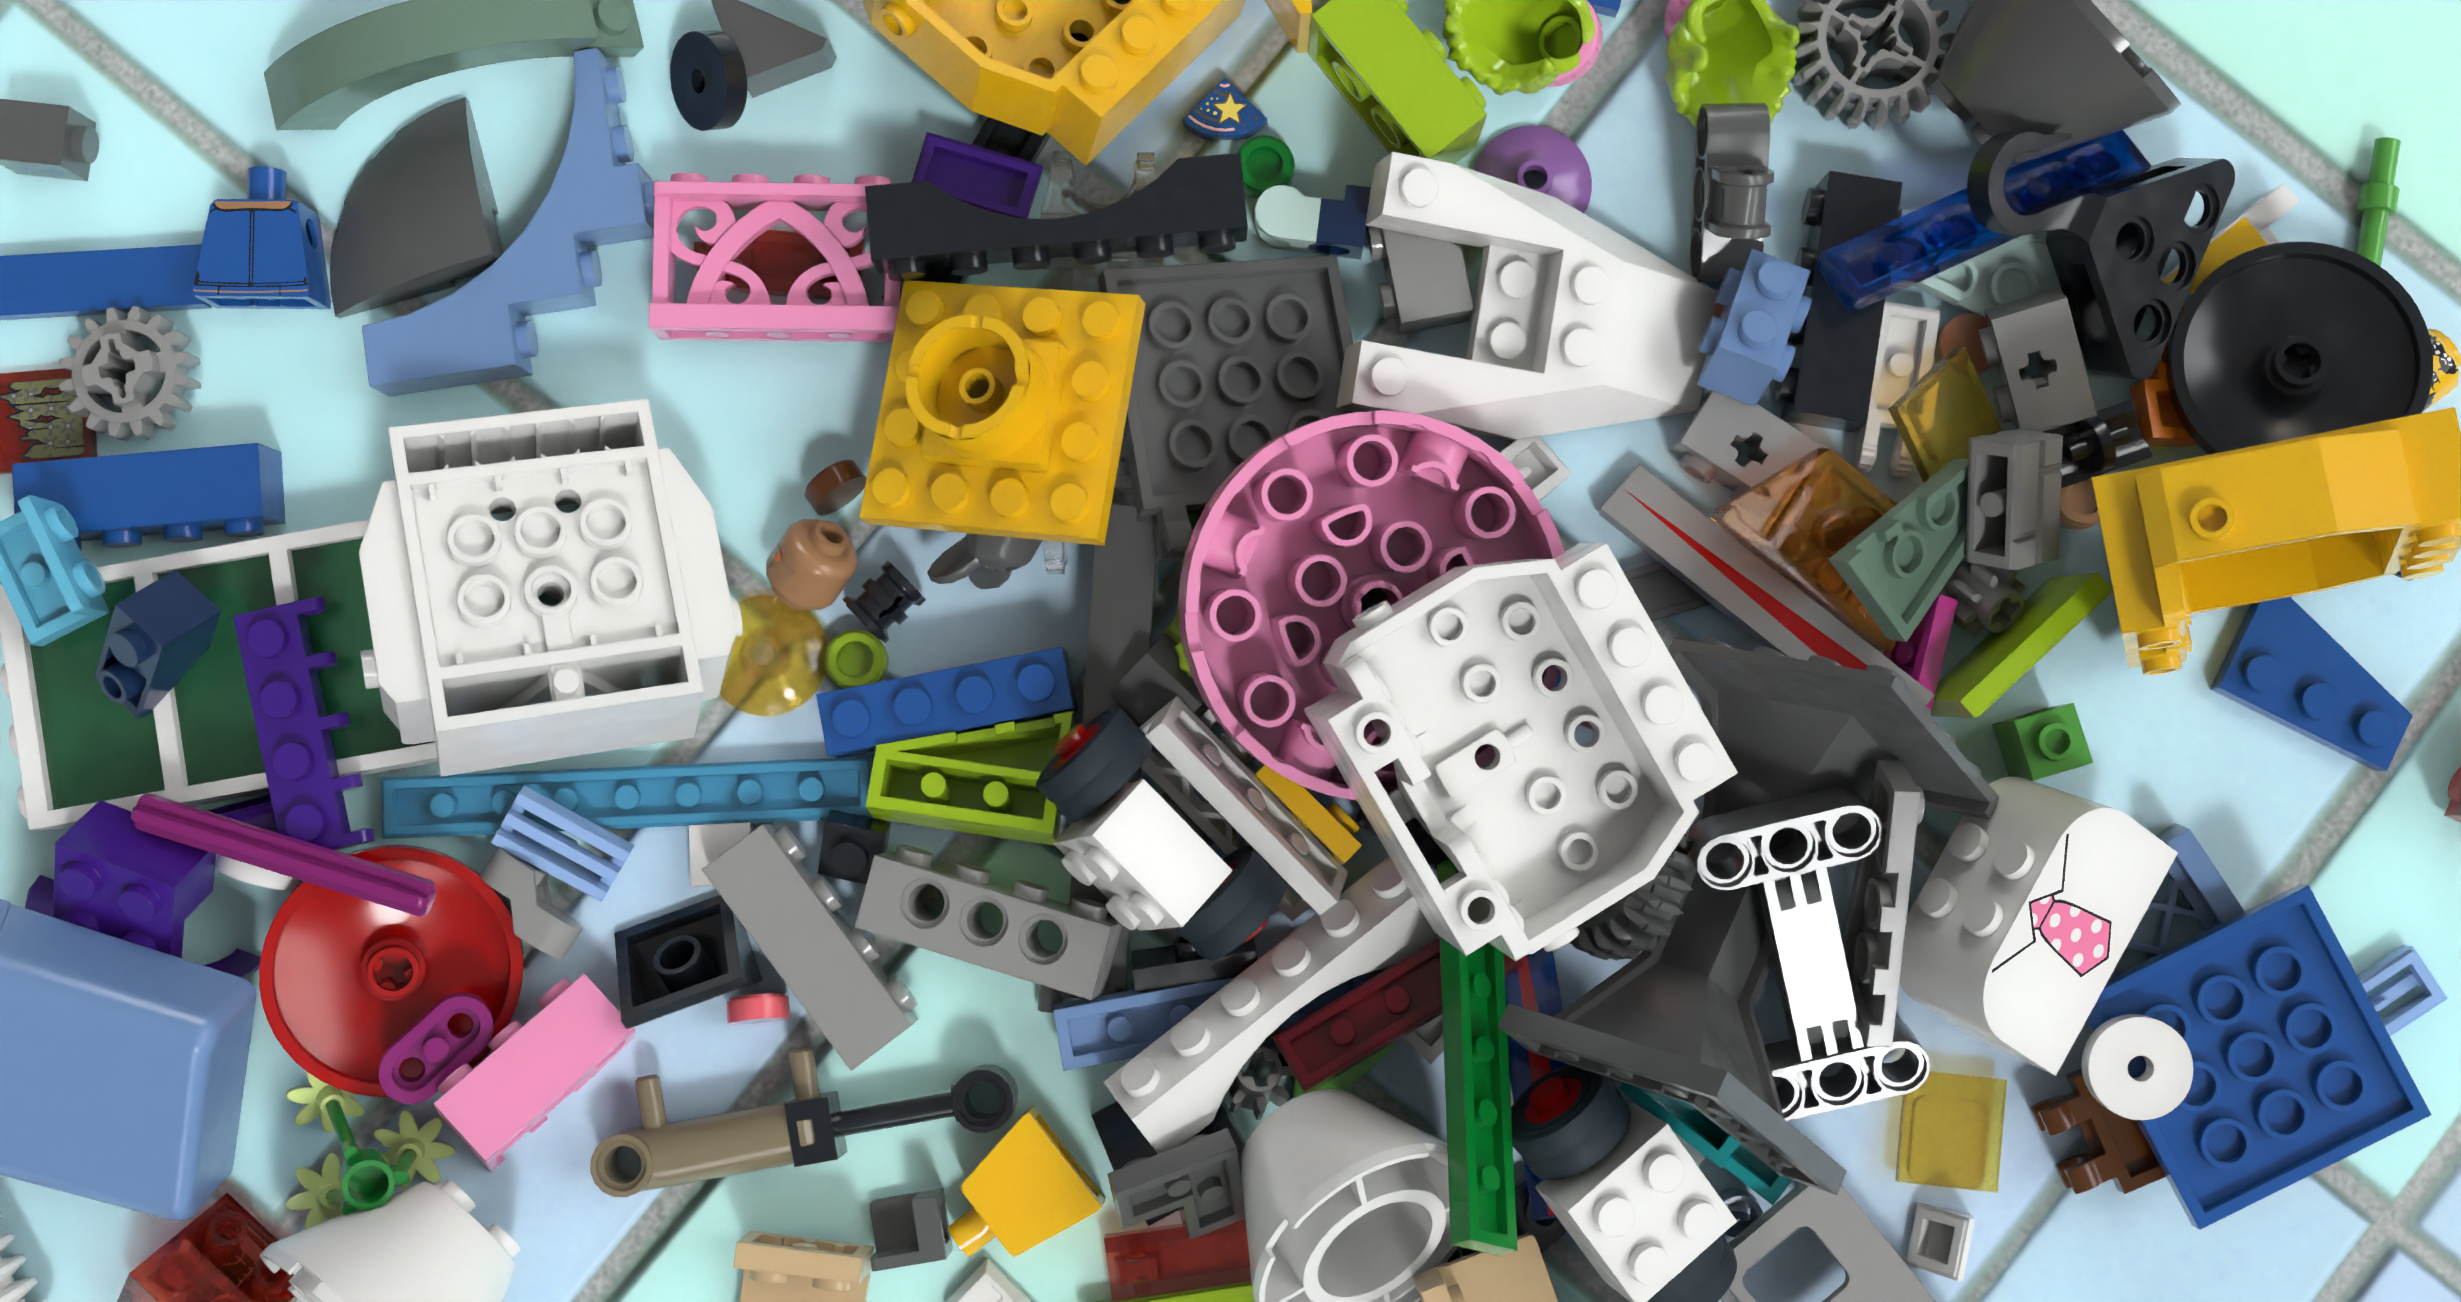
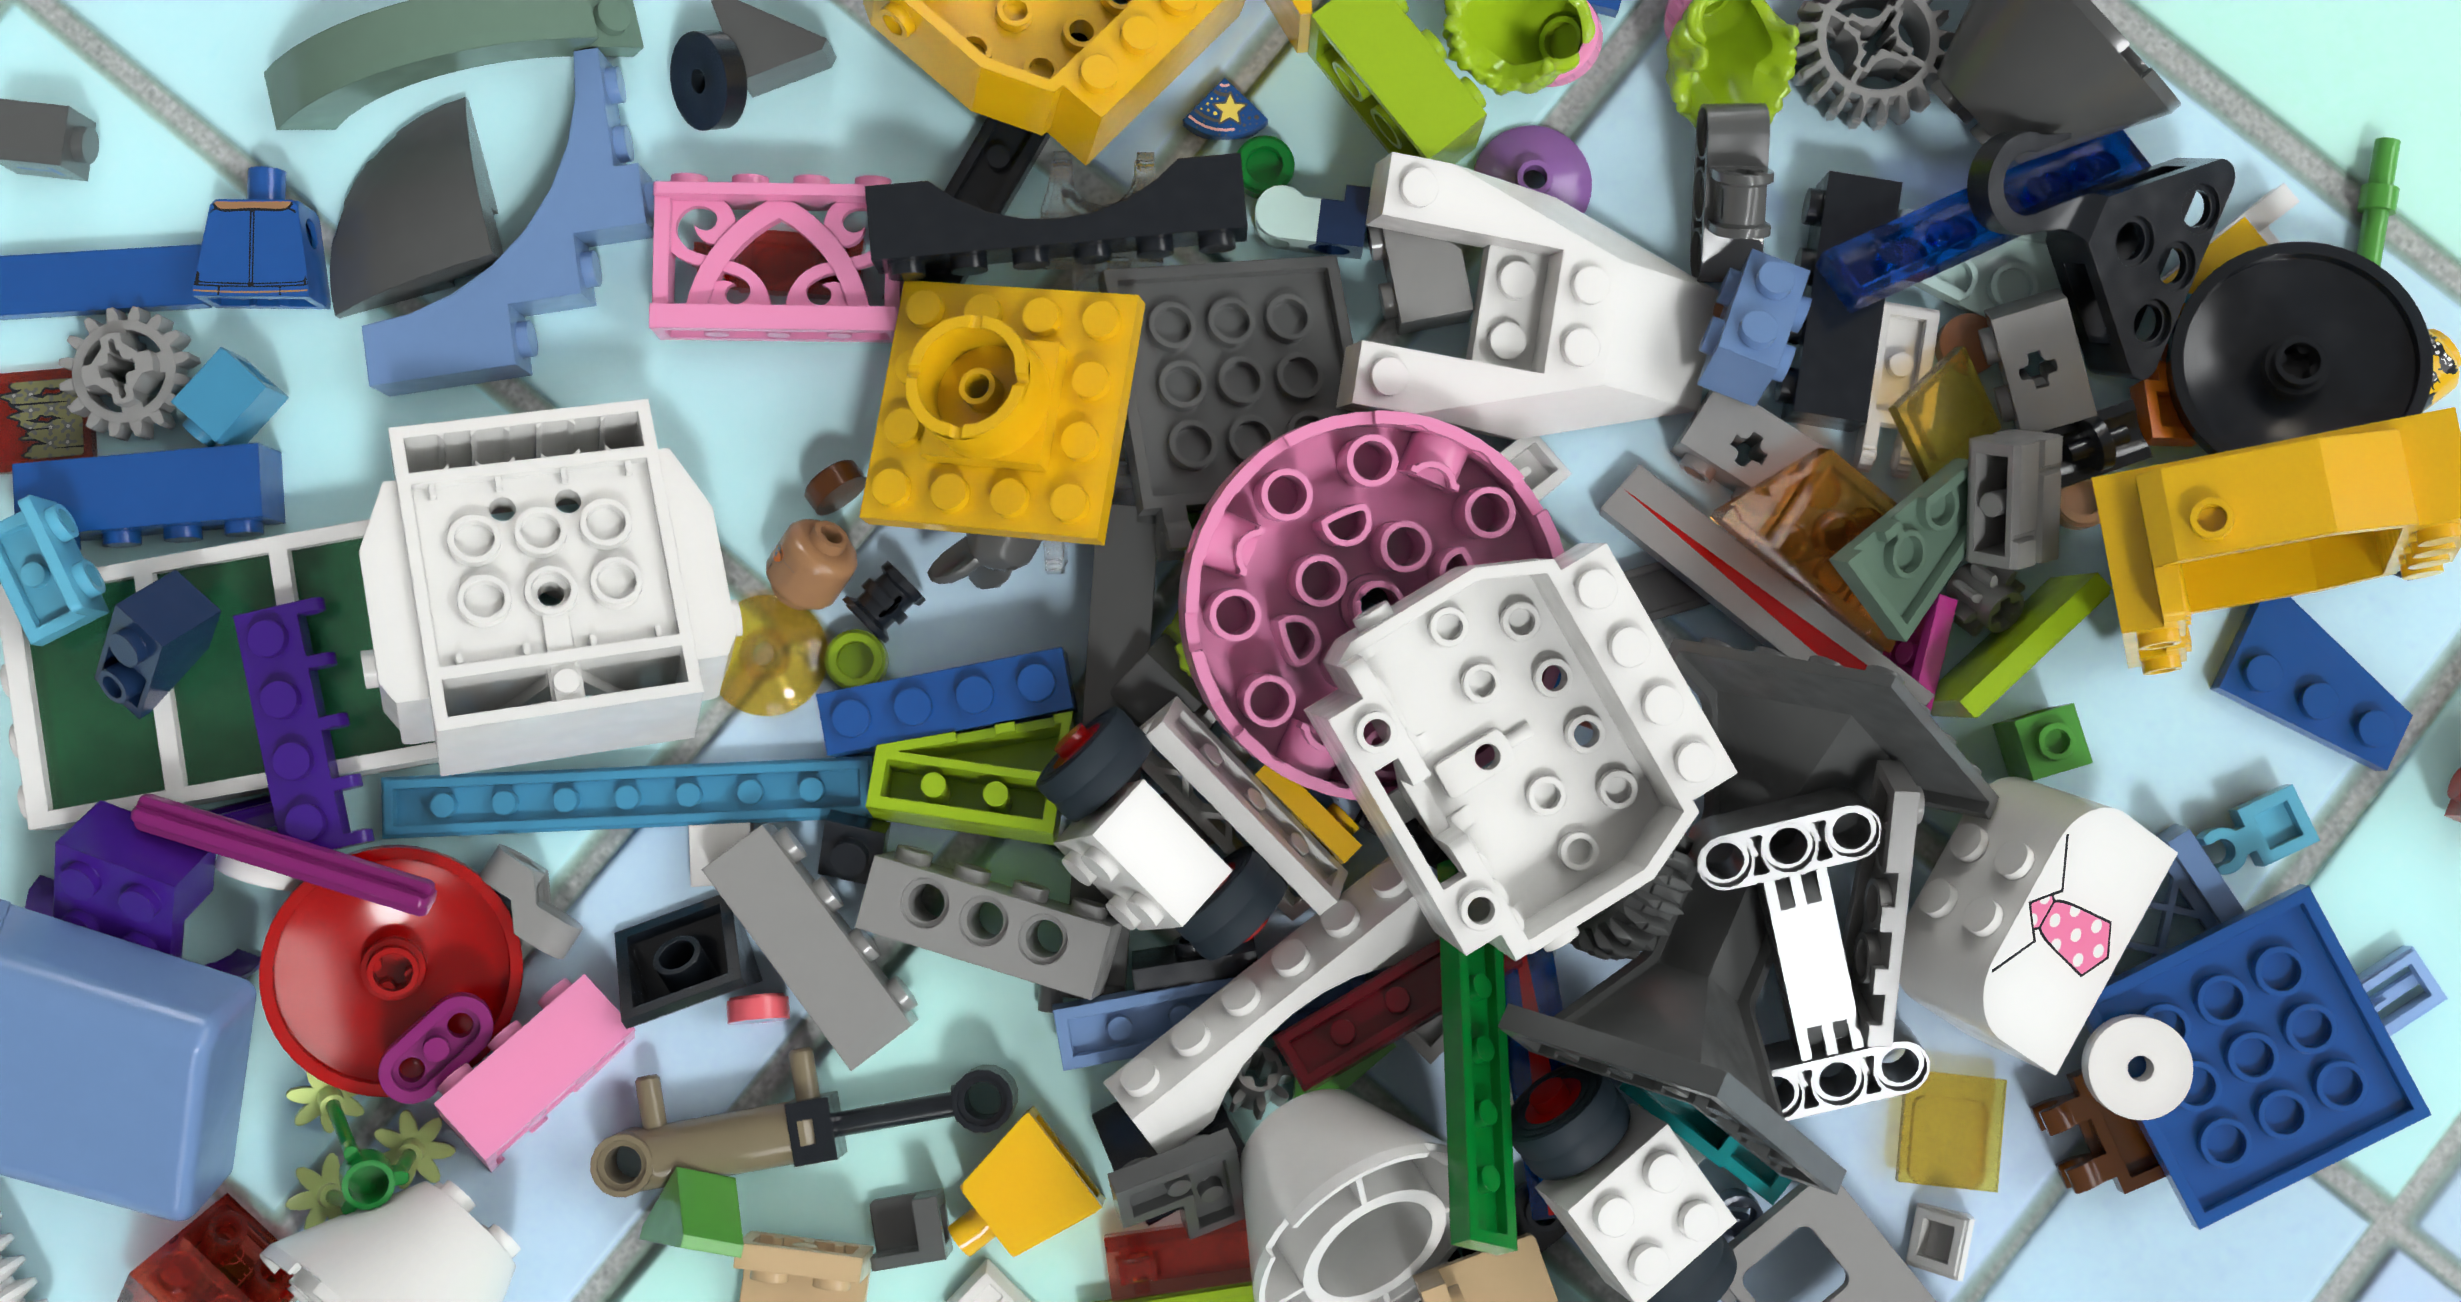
light blue tile [491,785,635,902] -> none
dark purple tile [911,132,1044,219] -> none
none -> dark azure brick [171,347,289,447]
none -> bright green slope [639,1167,744,1258]
none -> medium azure plate [2195,784,2320,875]

